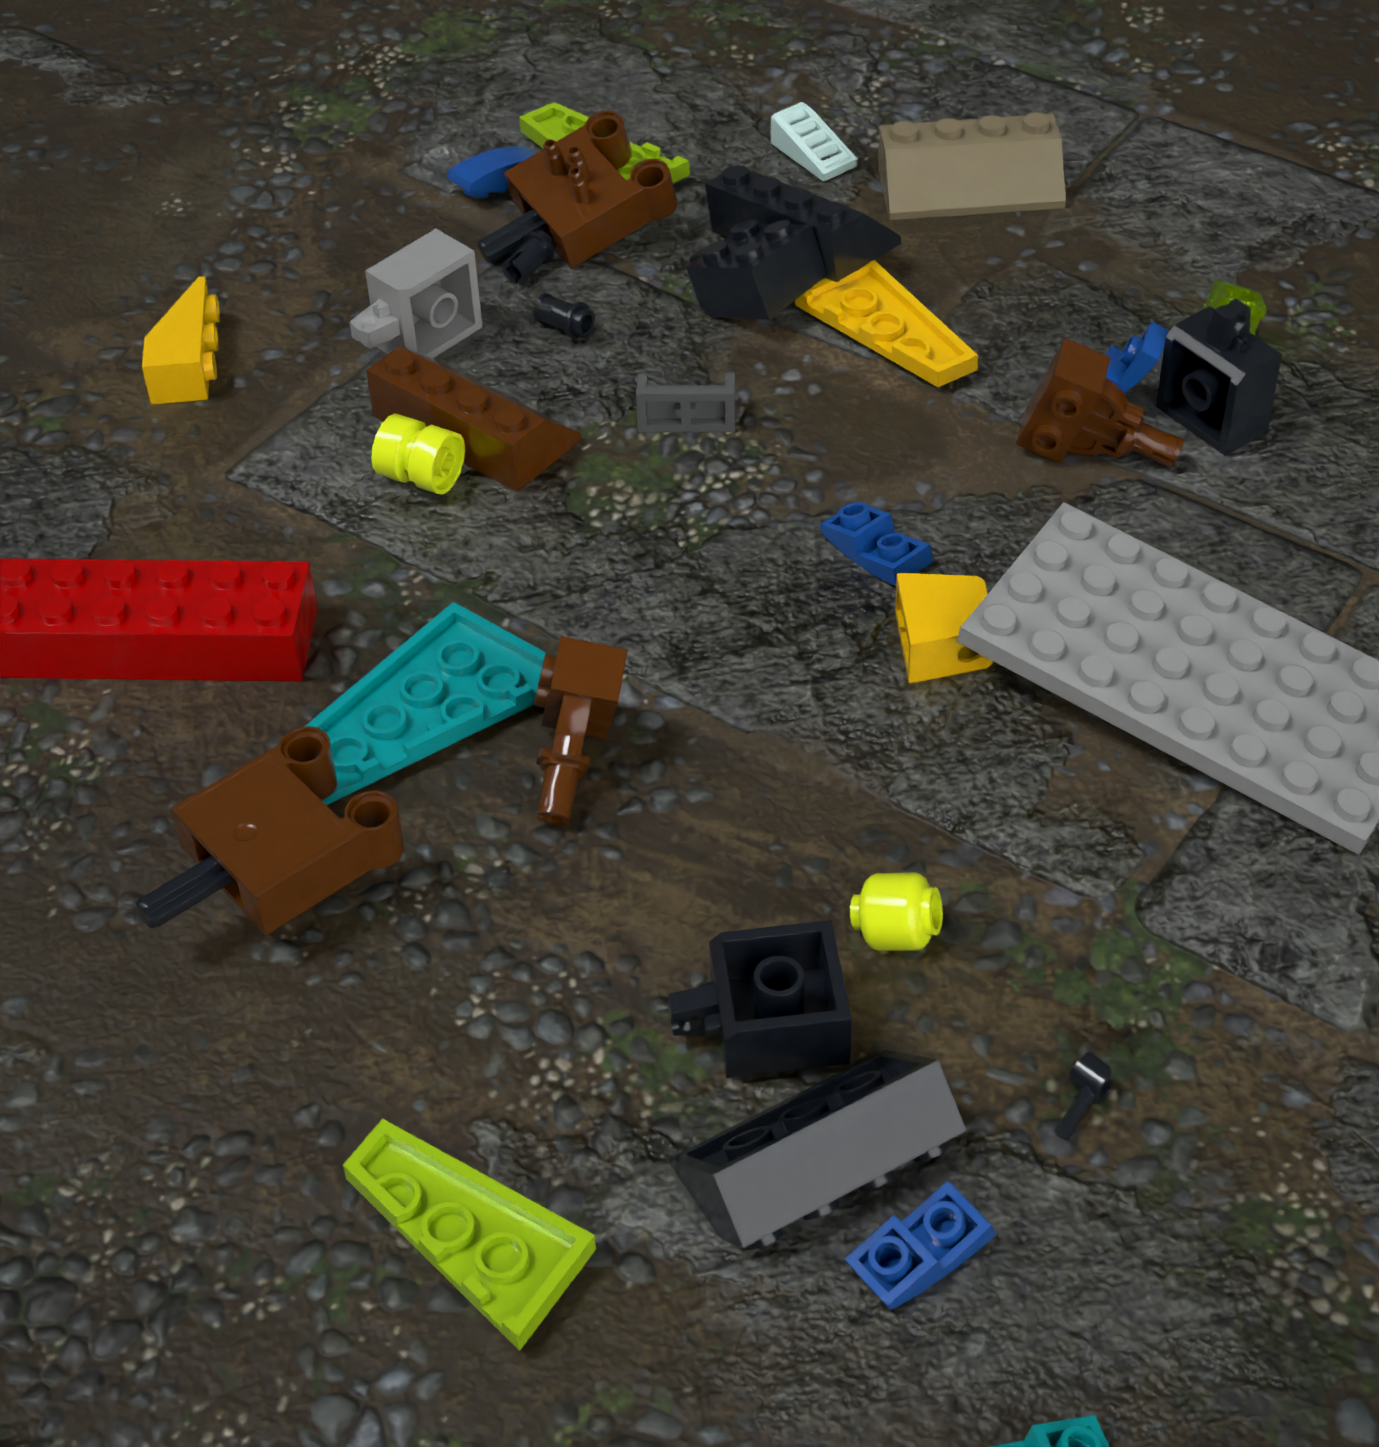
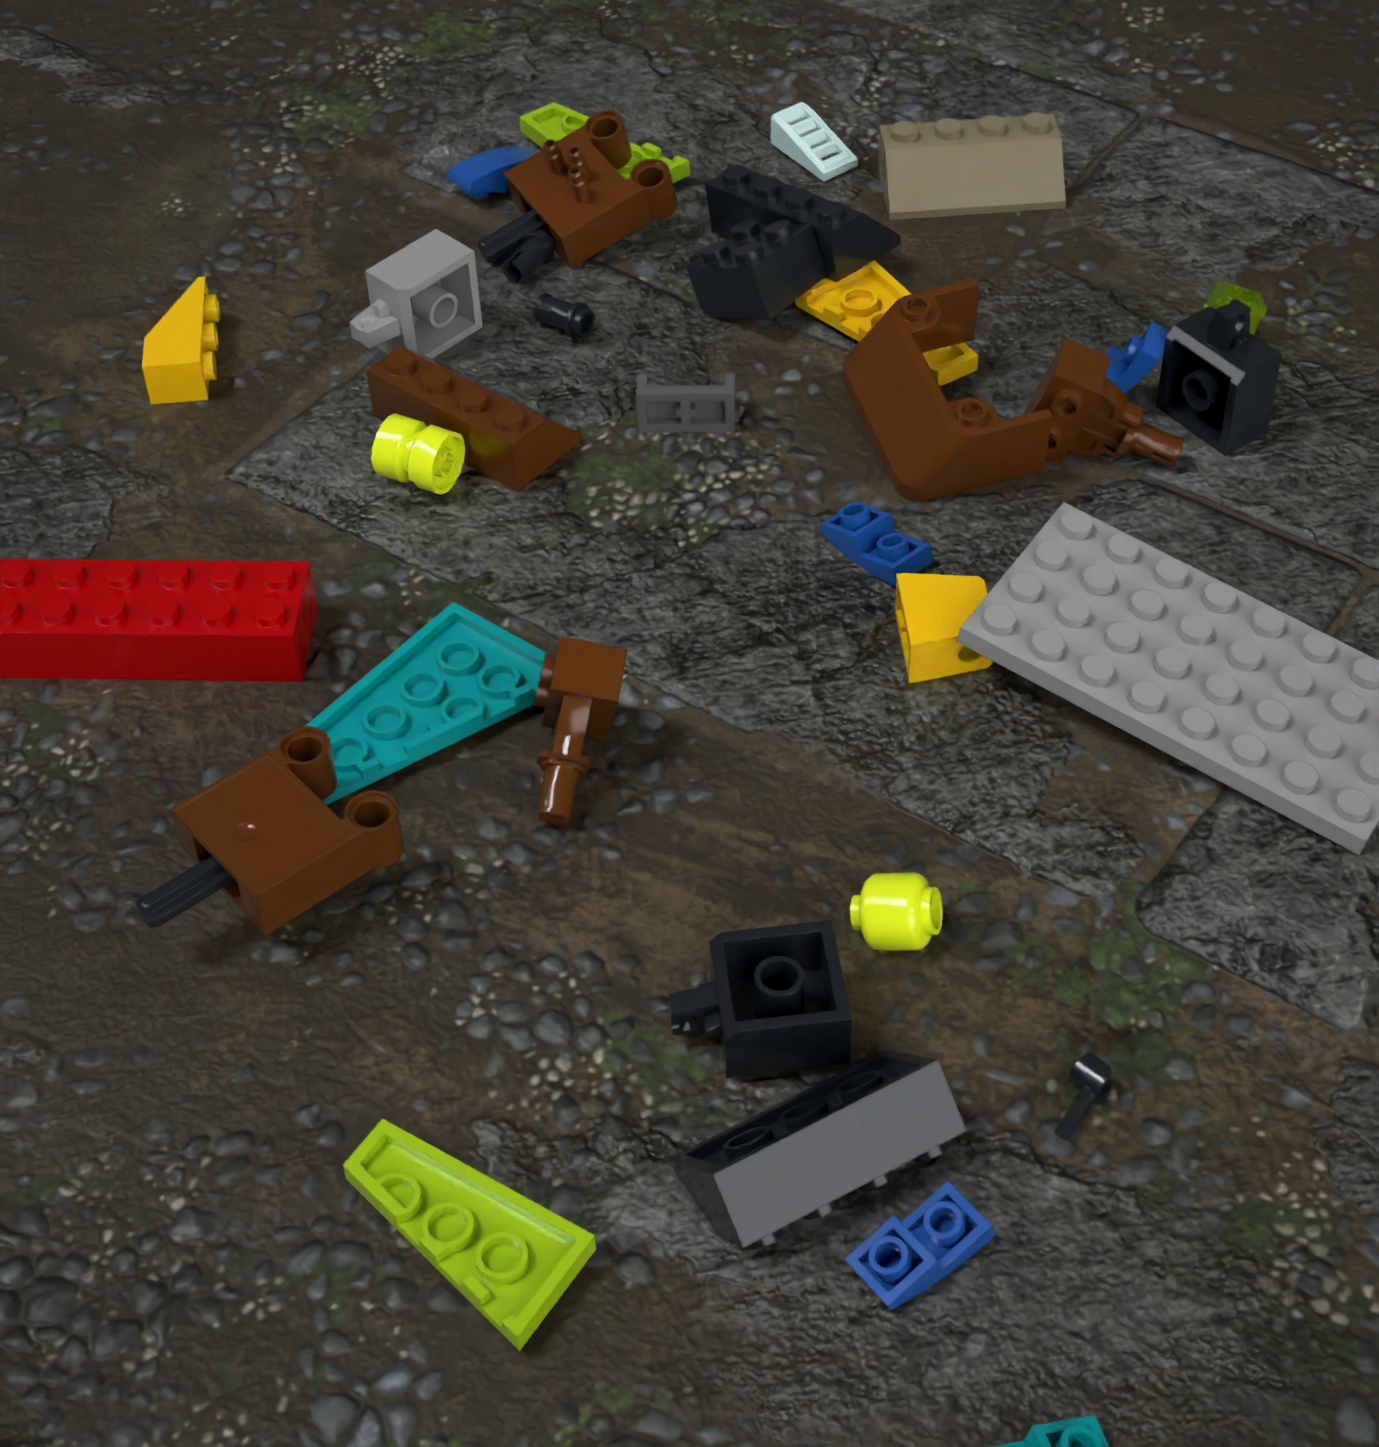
none -> reddish brown windscreen [842,278,1052,502]

